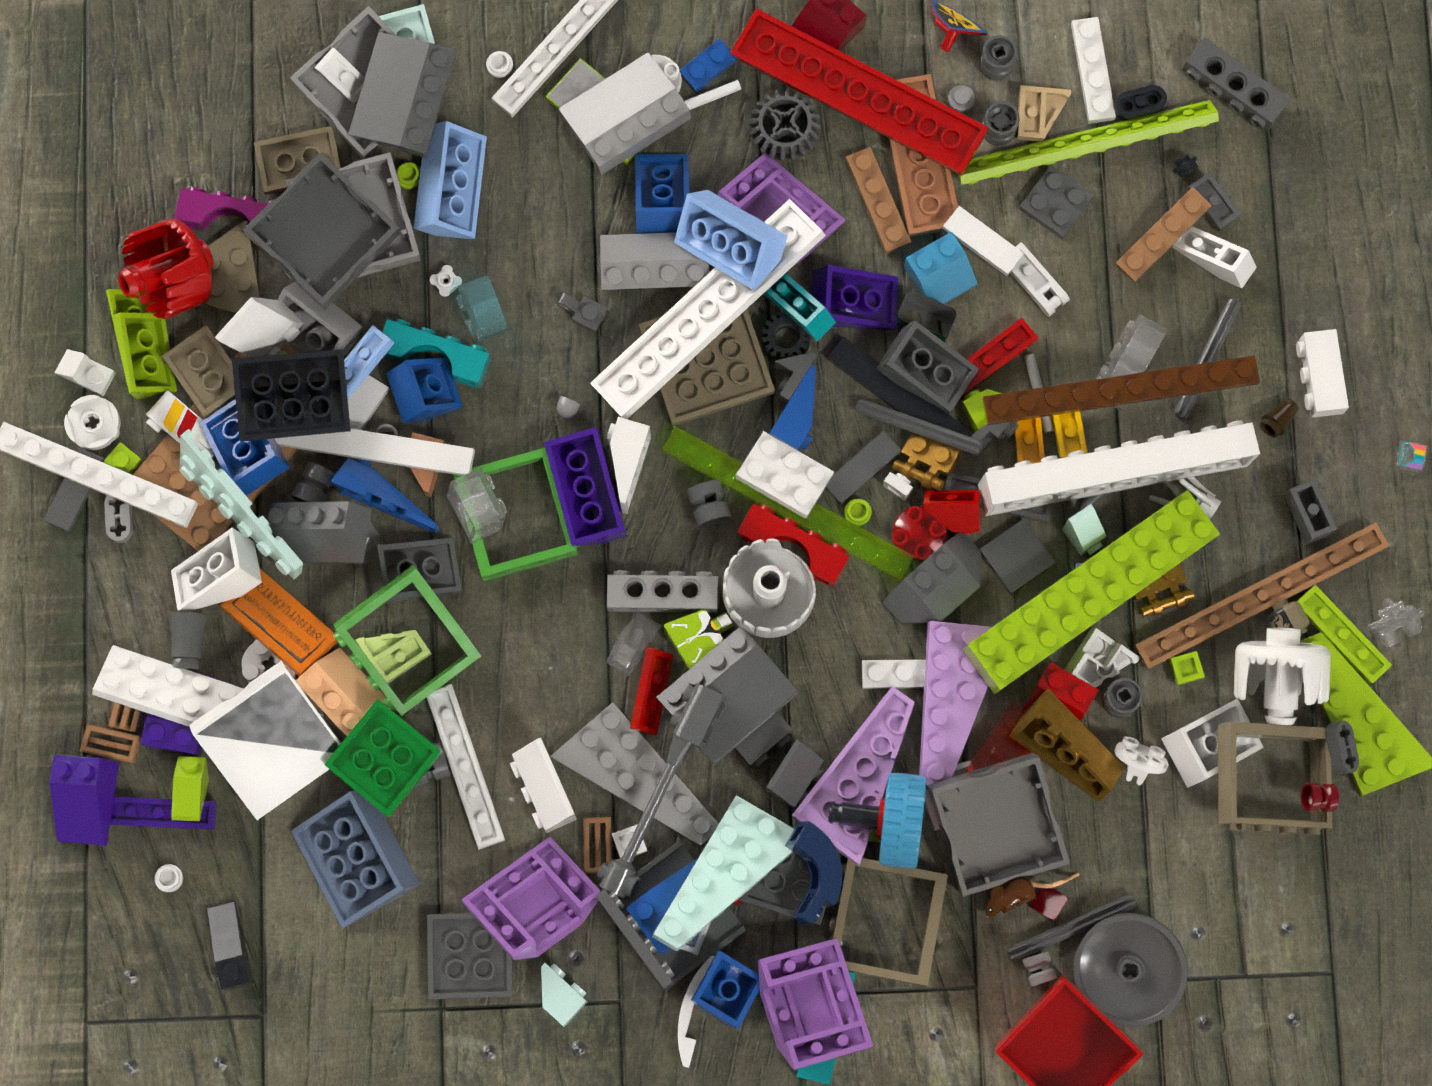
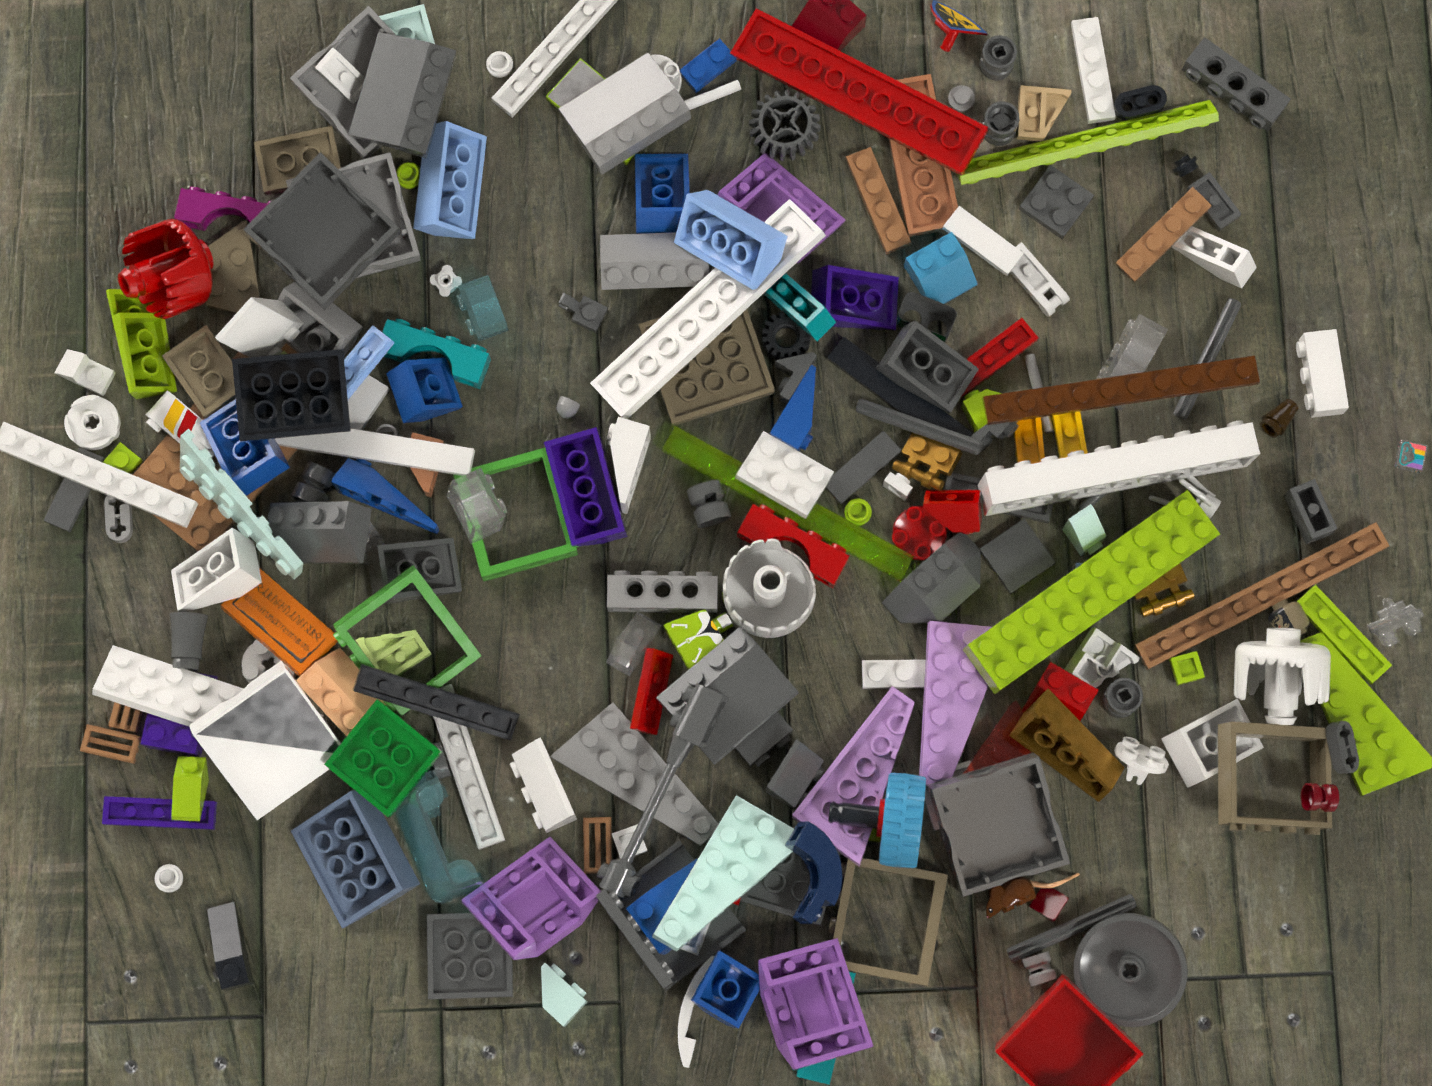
dark purple slope [49,755,119,846] -> none
none -> black tile [353,664,520,741]
none -> clear light blue windscreen [396,777,484,903]

